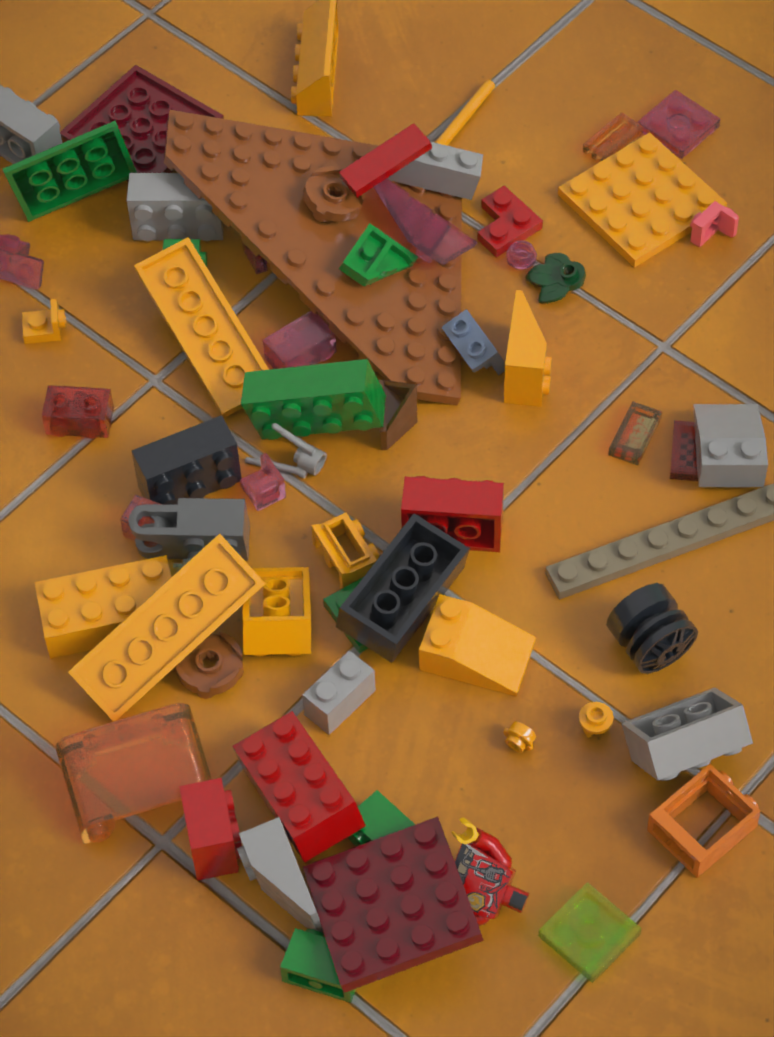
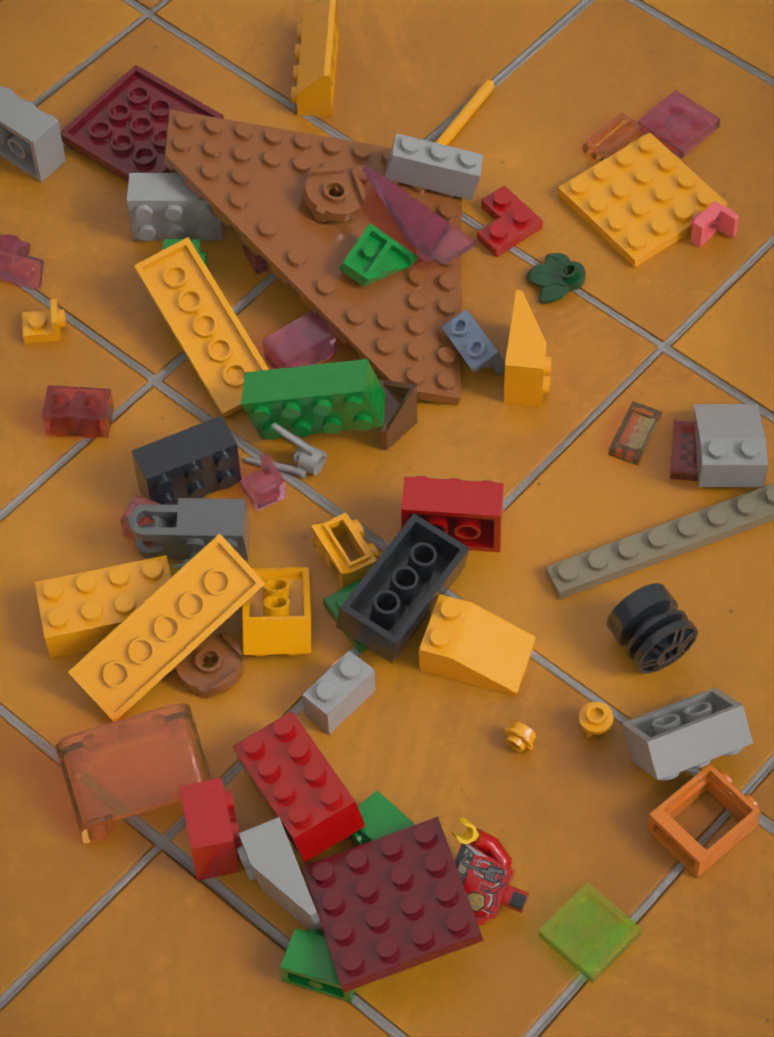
green slope [3,121,137,222] -> none
red tile [339,123,432,198] -> none
clear pink plate [506,240,537,269] -> none

